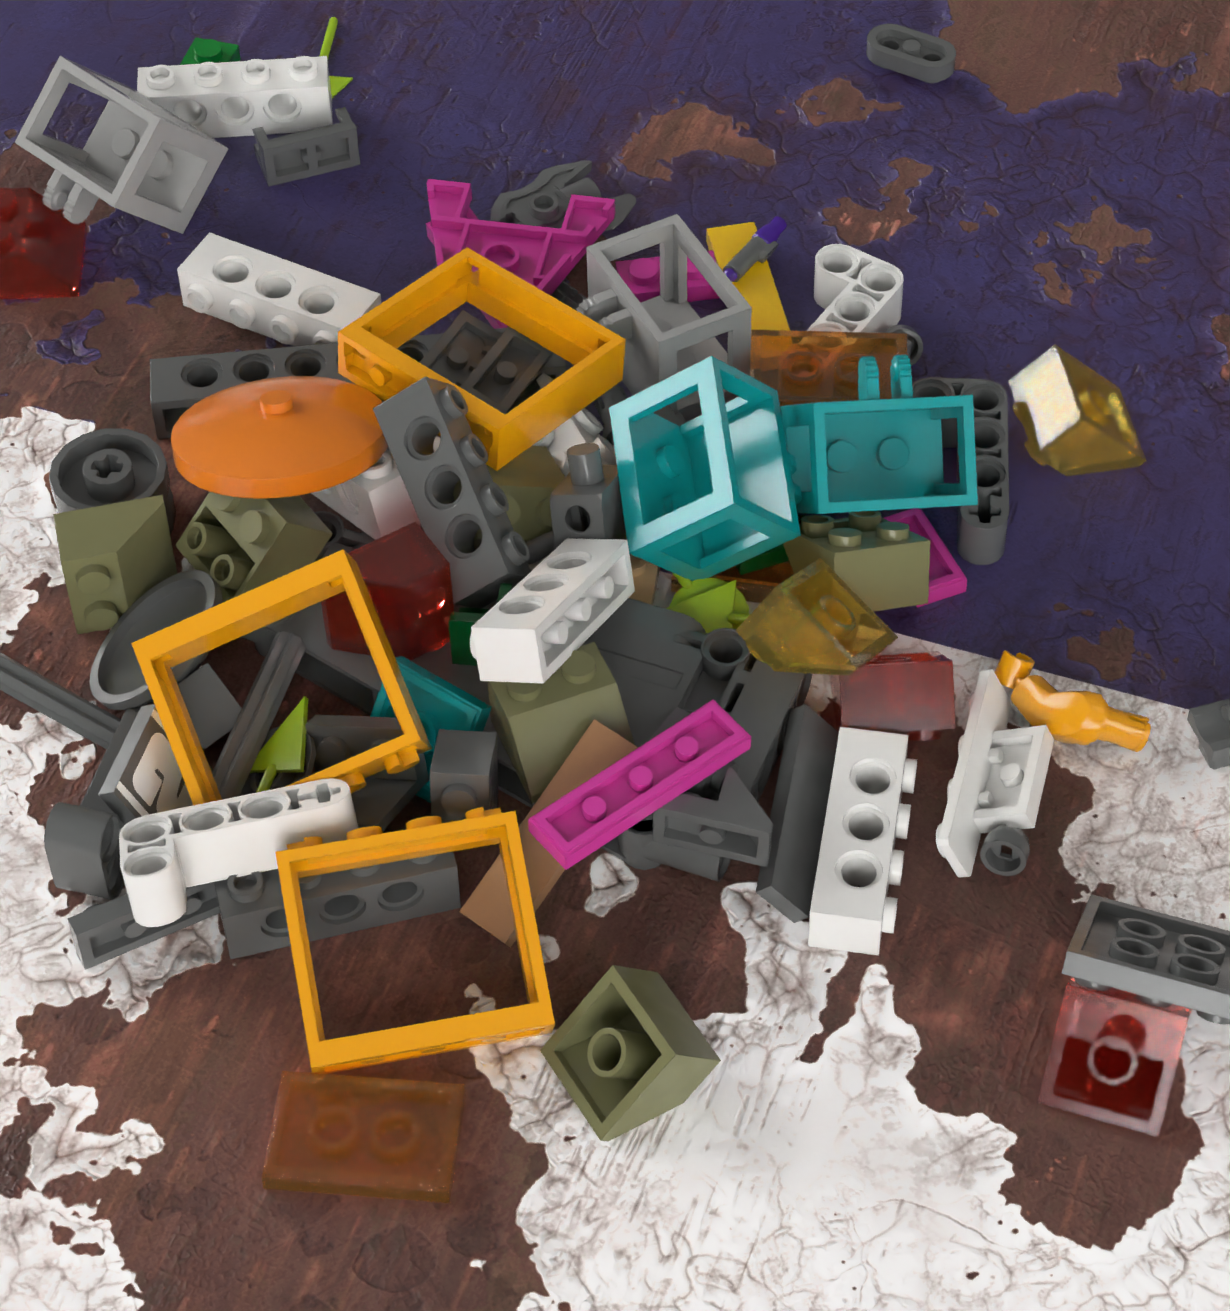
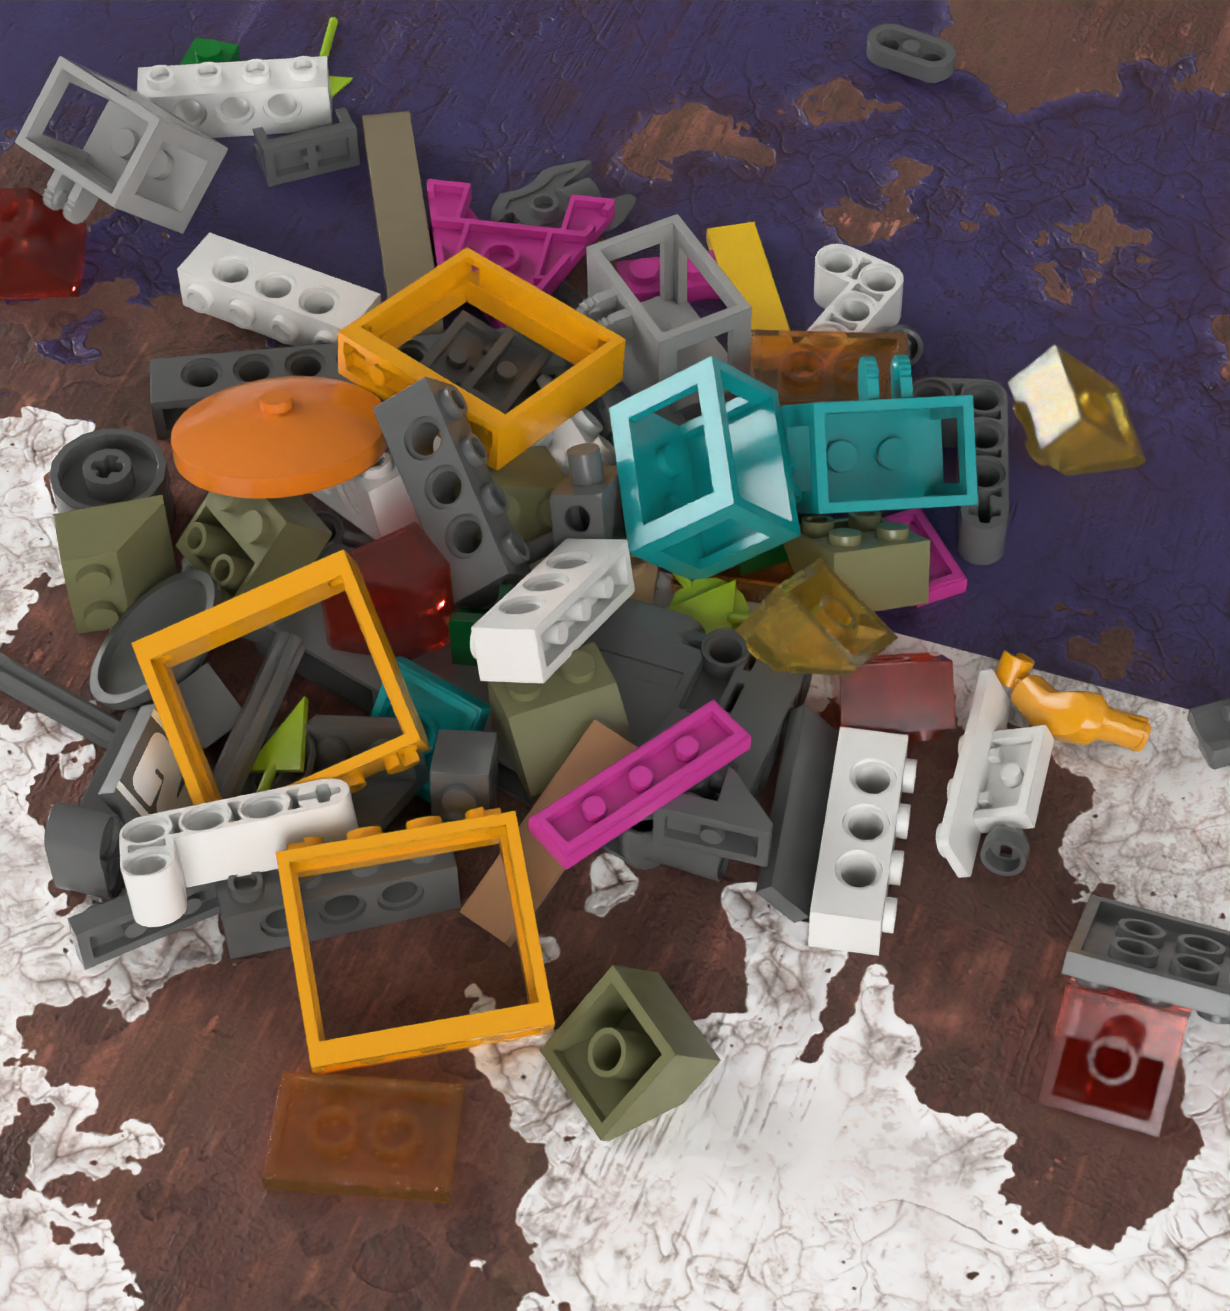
dark grey piece [723,216,787,282] -> none
none -> dark tan beam [362,111,444,336]

